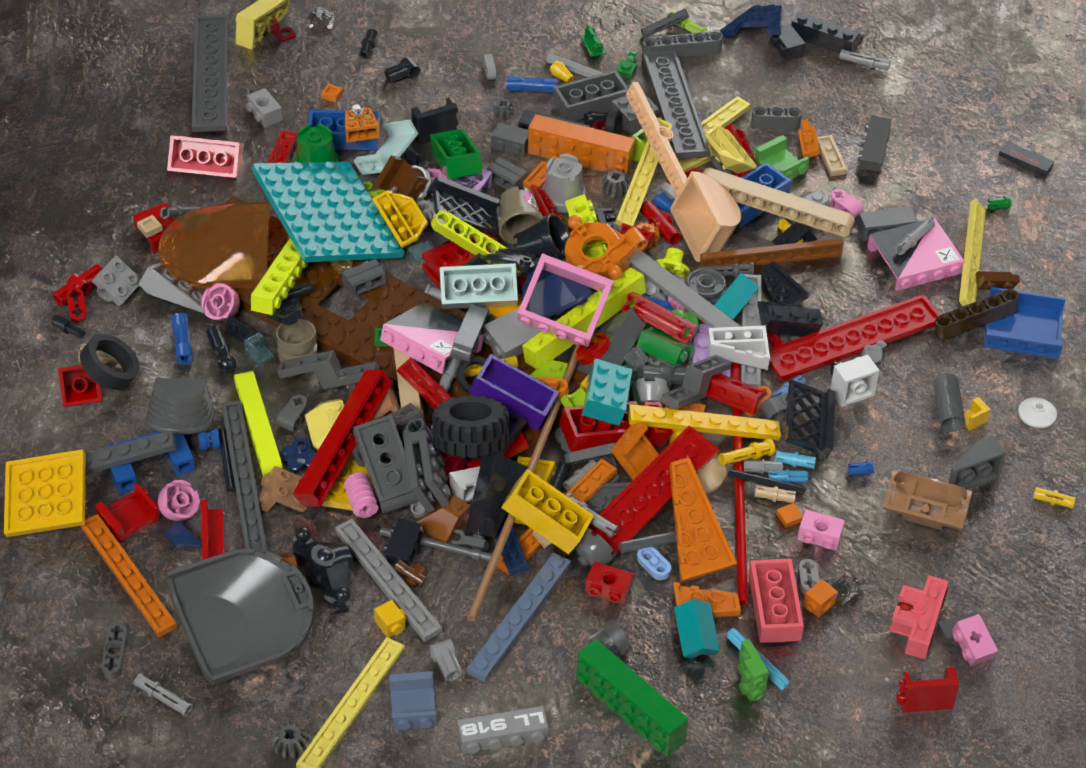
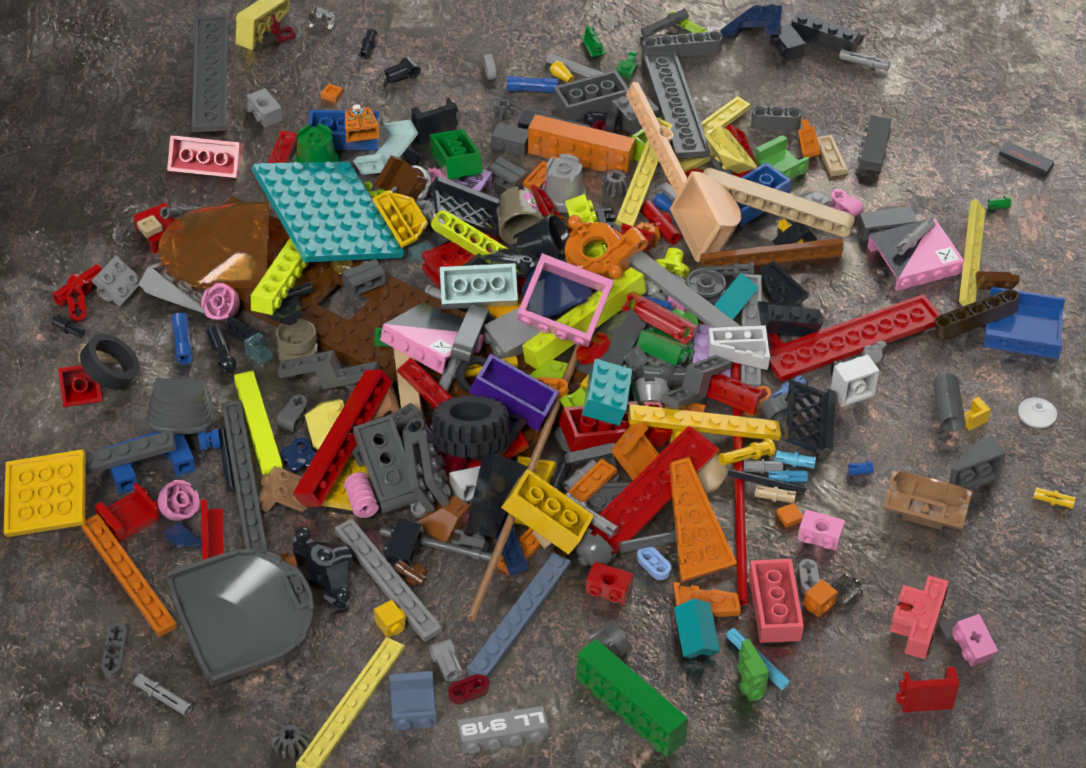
none -> dark red plate [448,674,489,705]

